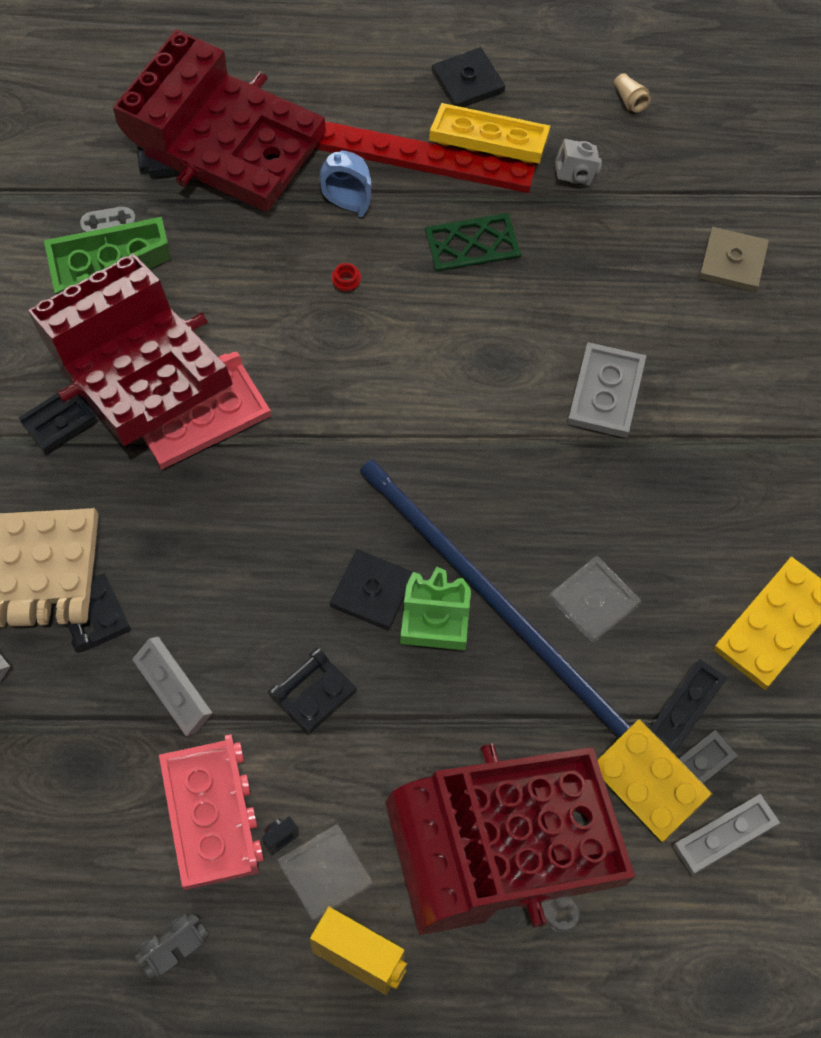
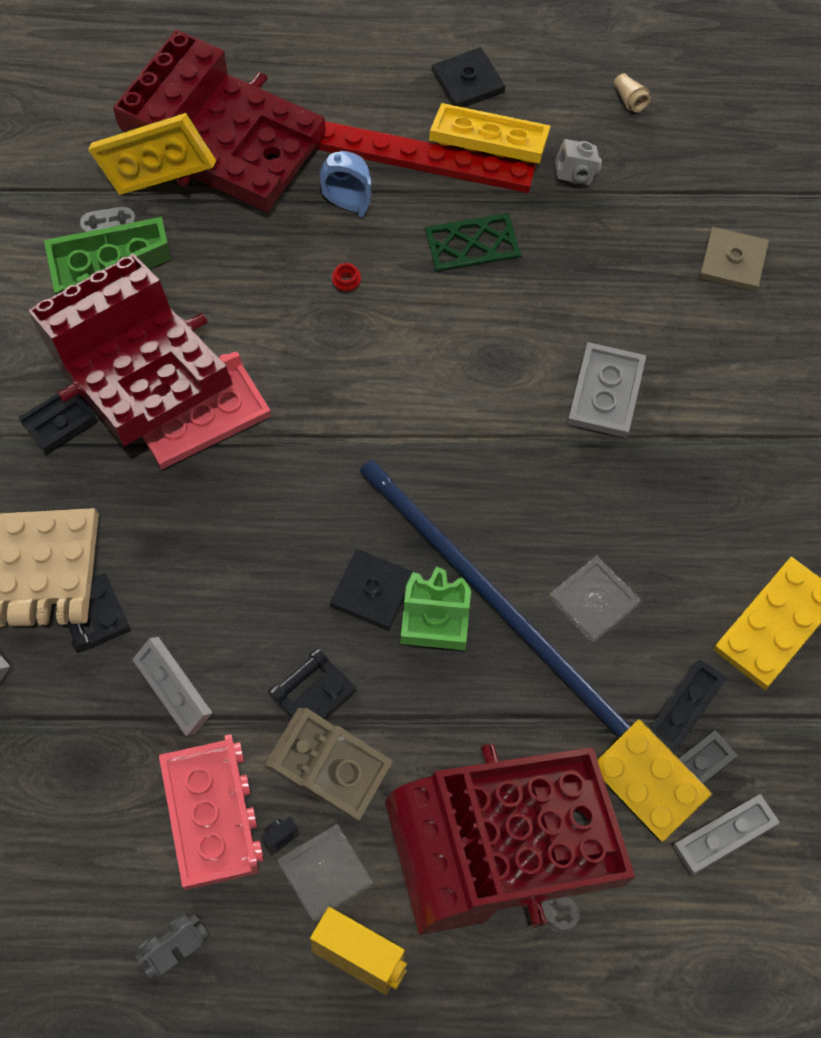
none -> yellow plate [88,113,216,195]
none -> dark tan slope [264,708,393,821]

